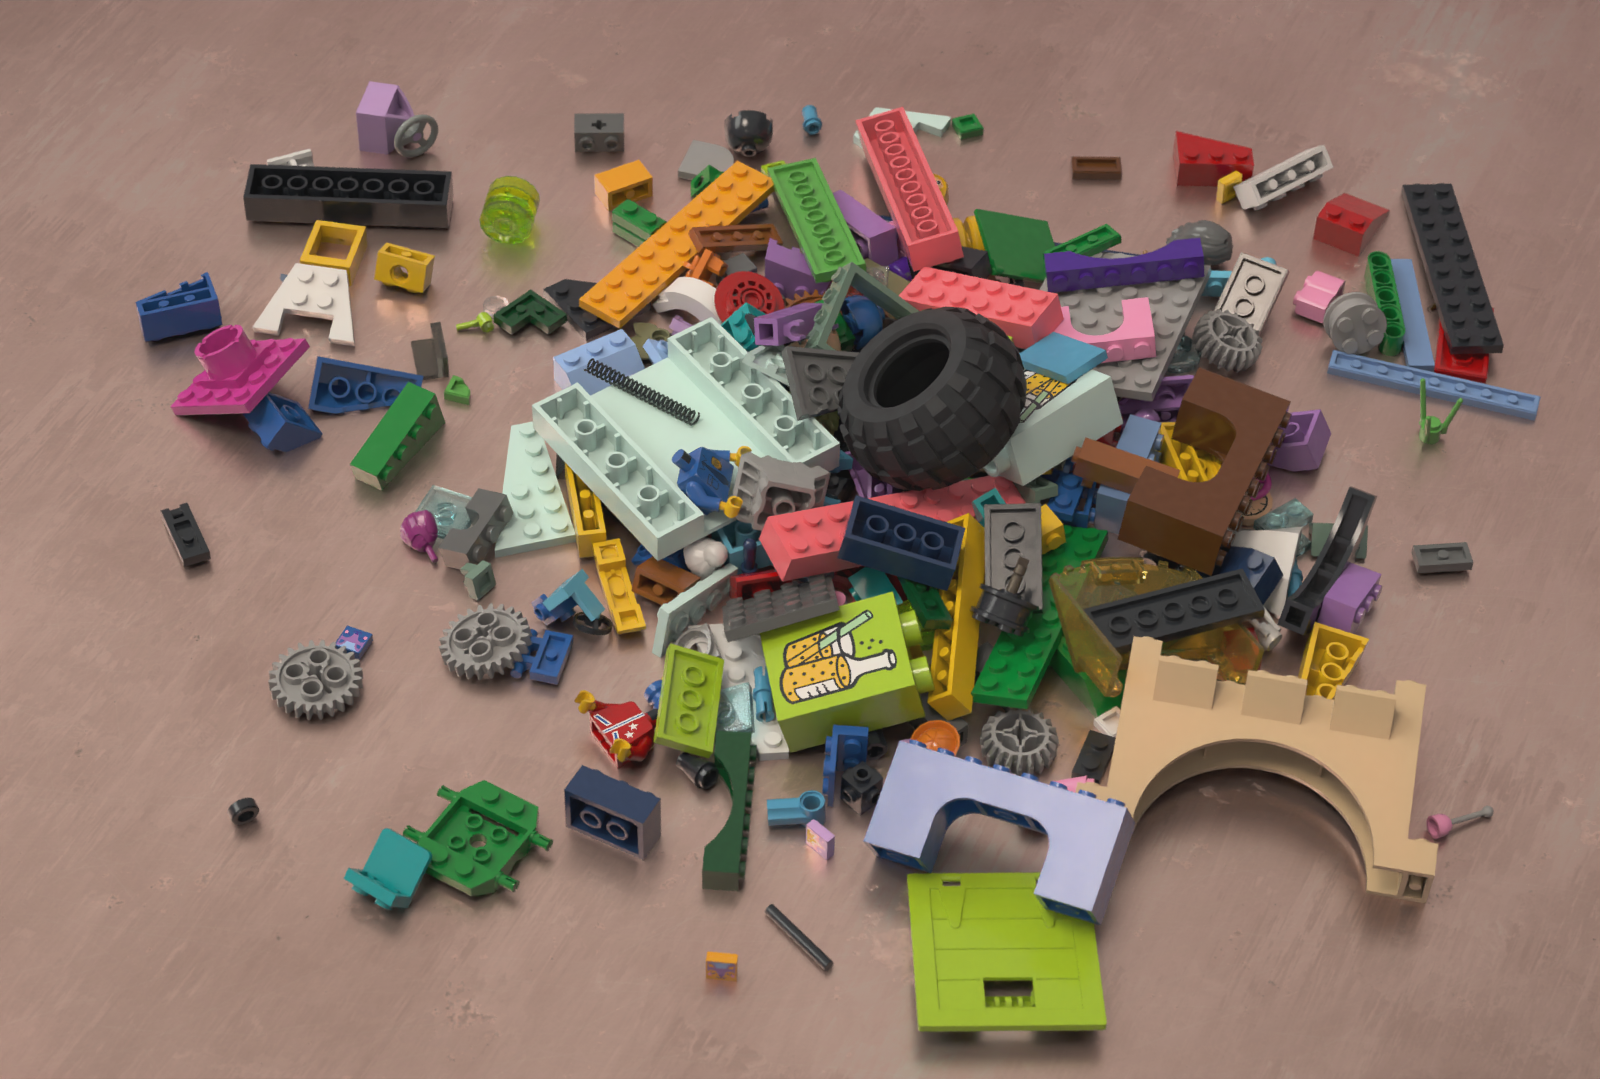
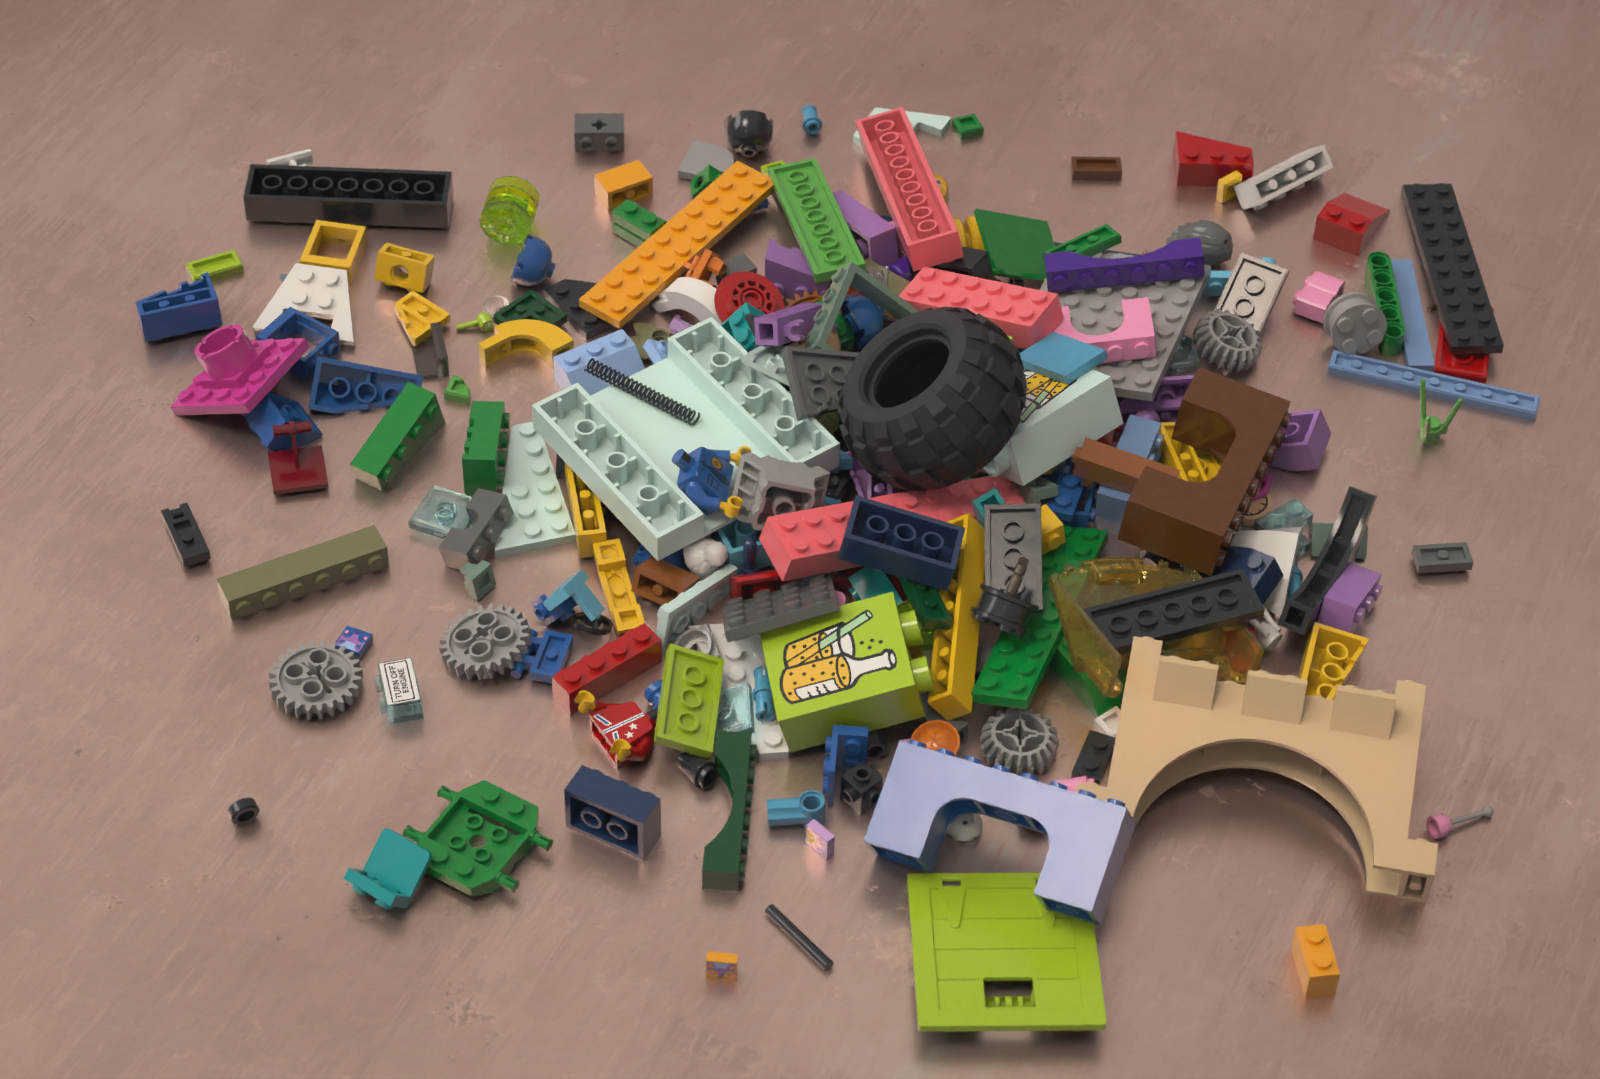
lavender piece [356,81,438,157] -> none
magenta piece [400,510,438,563] -> none
dark orange plate [688,224,784,254] -> none
none -> lime tile [186,250,244,282]
none -> olive brick [216,525,389,620]
none -> blue window [256,307,341,381]
none -> dark red plate [268,421,328,495]
none -> brick [374,657,424,725]
none -> yellow wing [394,291,451,347]
none -> green wedge [462,401,510,497]
none -> yellow arch [478,319,574,369]
none -> blue cylinder [510,234,556,287]
none -> red brick [552,623,662,716]
none -> white plate [947,814,983,842]
none -> light orange brick [1291,924,1340,999]

